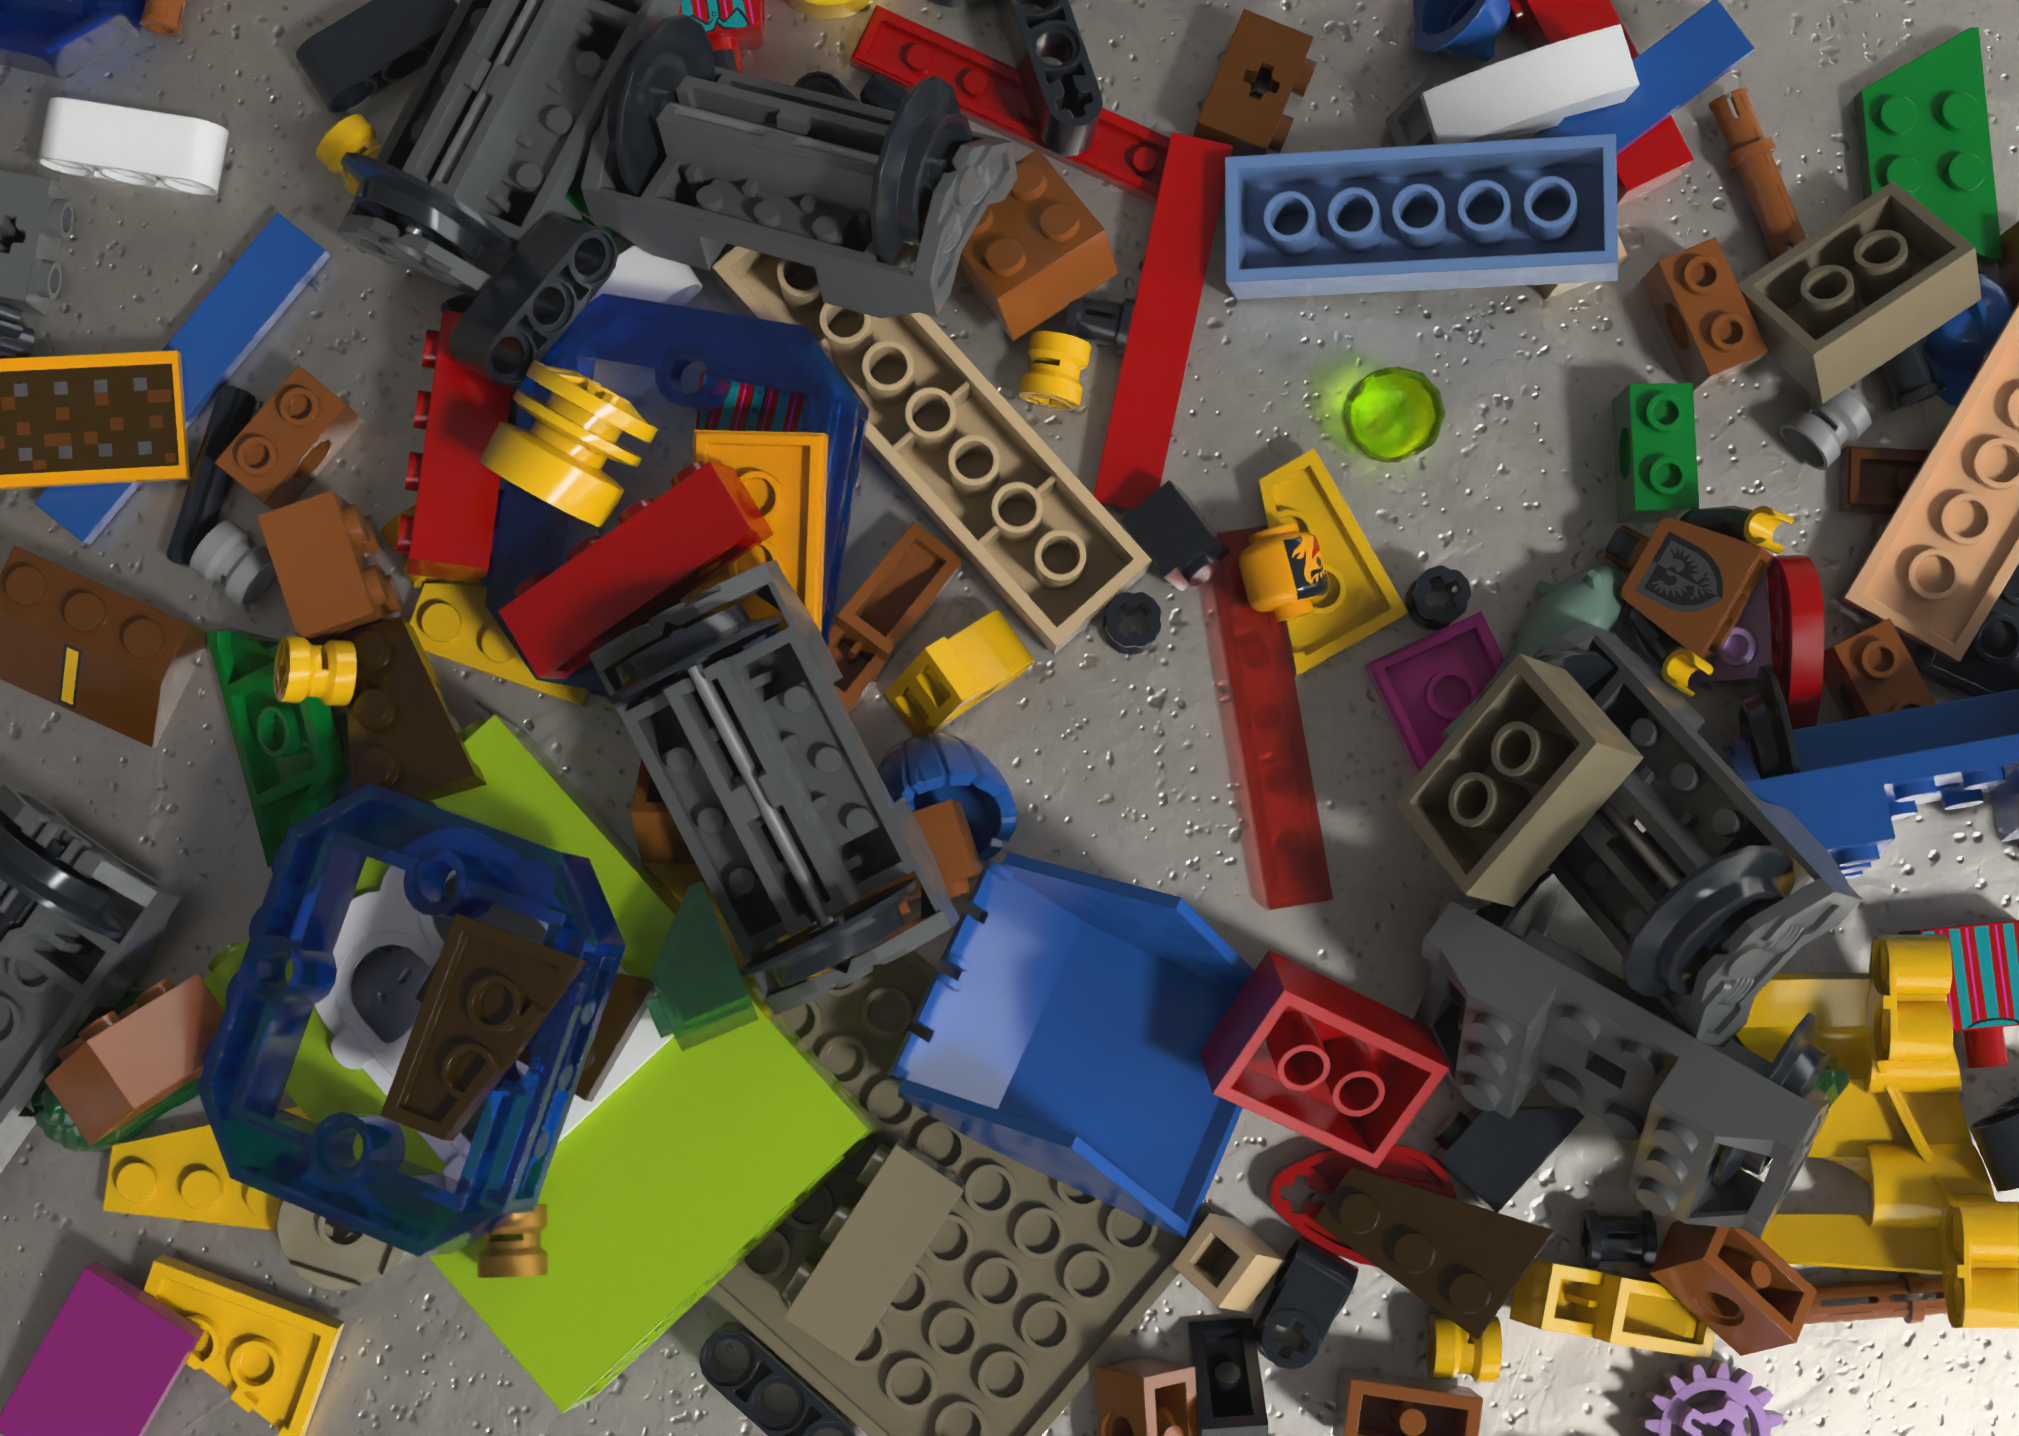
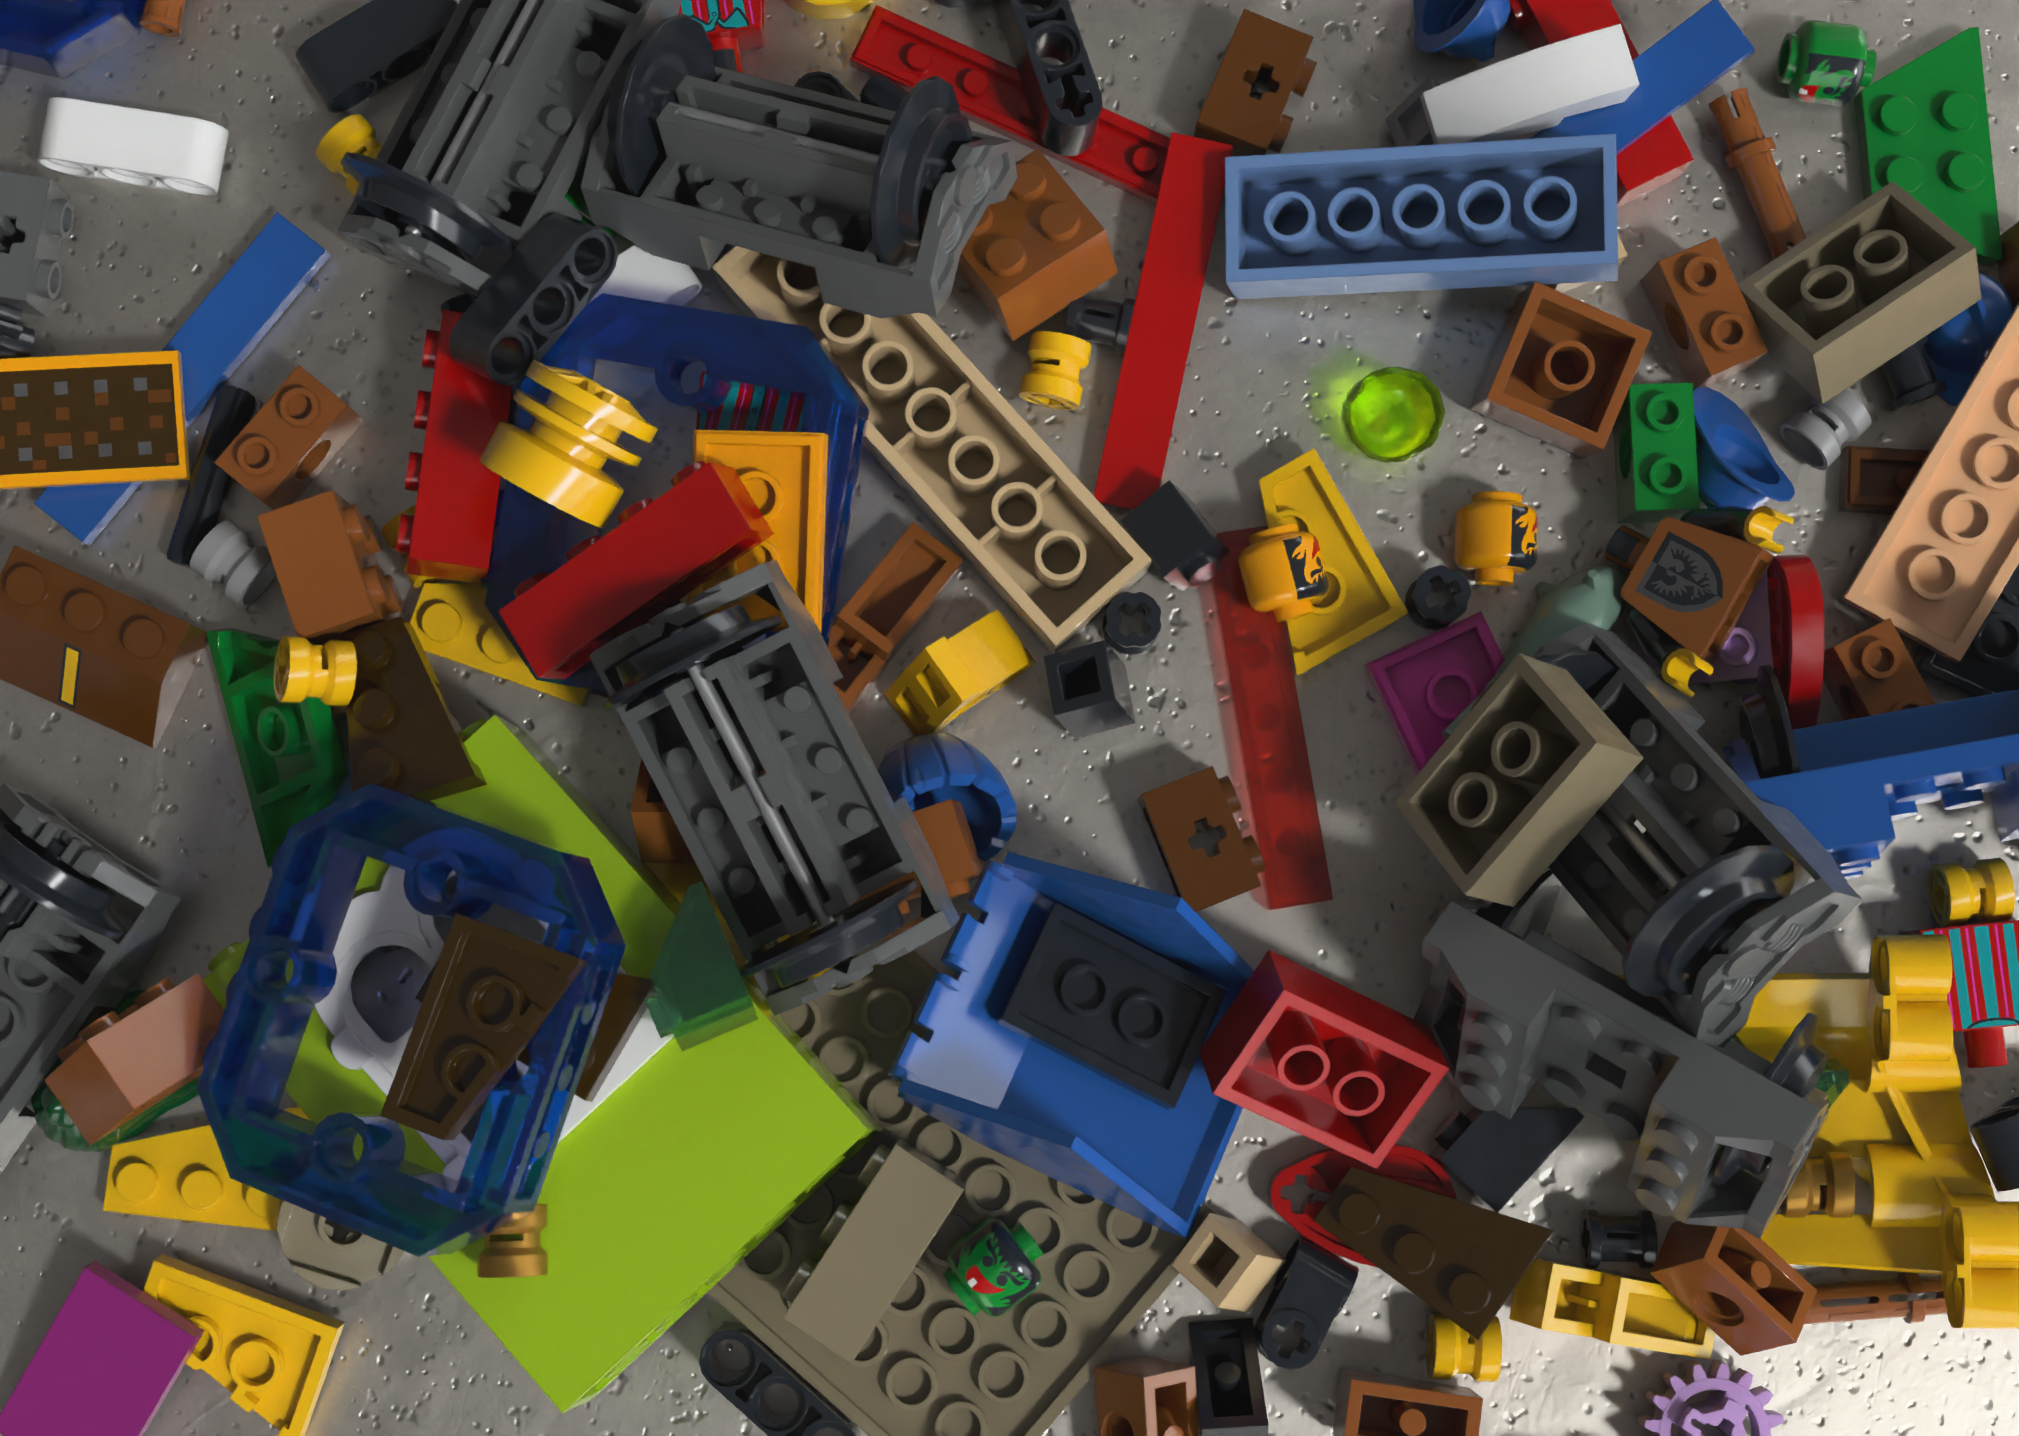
none -> head [943,1217,1044,1317]
none -> black plate [995,902,1227,1110]
none -> black brick [1043,640,1136,739]
none -> reddish brown brick [1137,766,1266,912]
none -> light orange head [1453,491,1538,586]
none -> dark orange brick [1470,281,1652,458]
none -> blue piece [1693,387,1795,510]
none -> green head [1776,20,1876,106]
none -> pearl gold wheel [1780,1152,1855,1218]
none -> yellow wheel [1928,858,2015,927]

